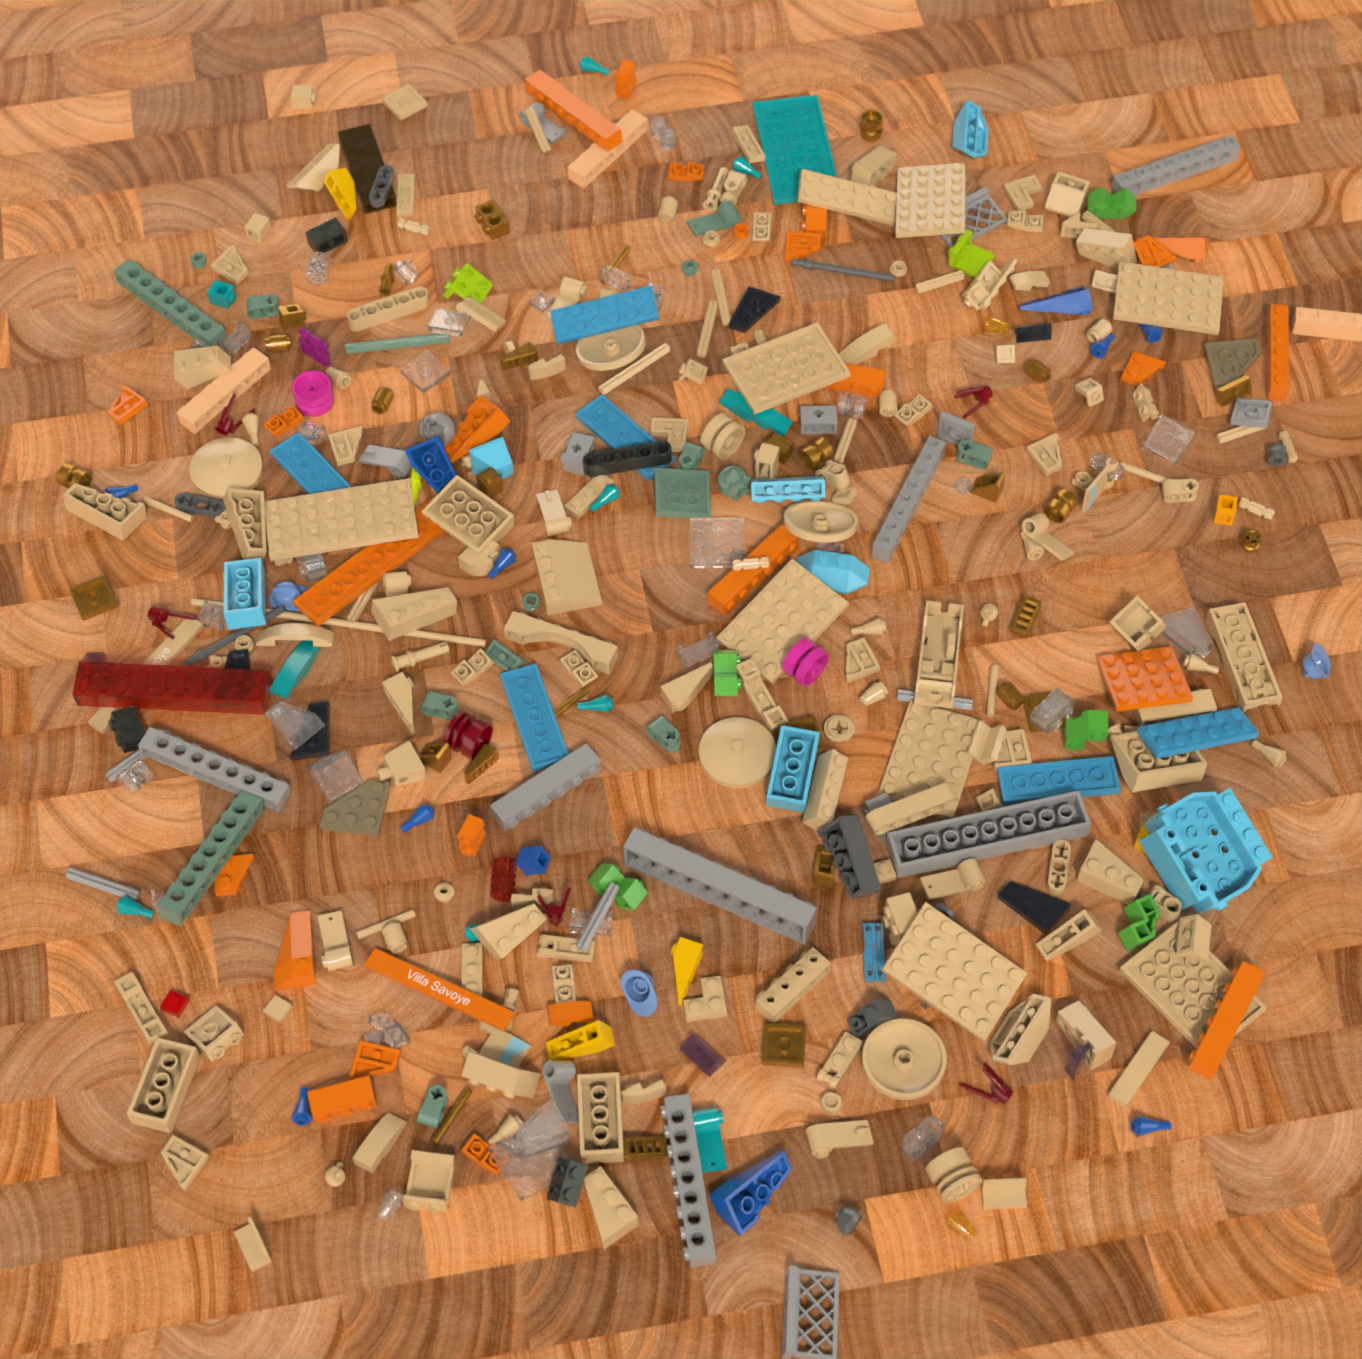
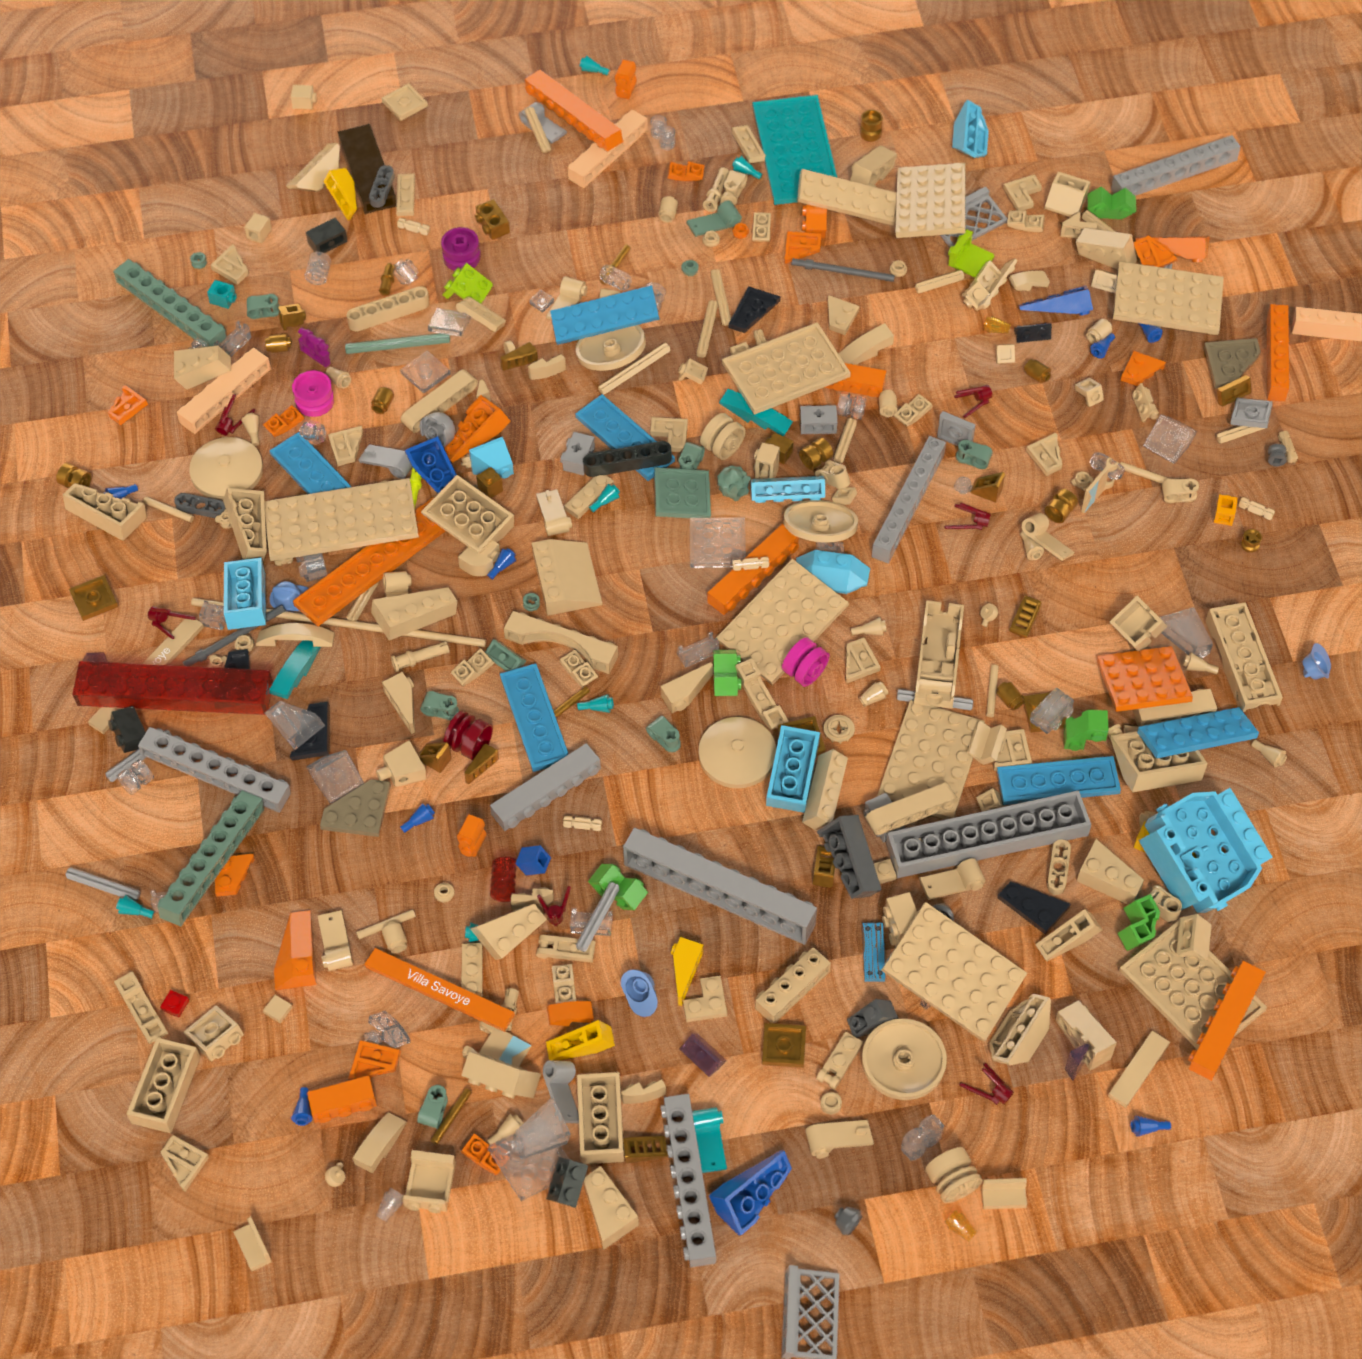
none -> tan beam [401,370,478,433]
none -> magenta wheel [441,227,481,271]
none -> tan axle [563,816,602,831]
none -> tan wing [827,295,860,335]
none -> dark red plant [944,503,991,530]

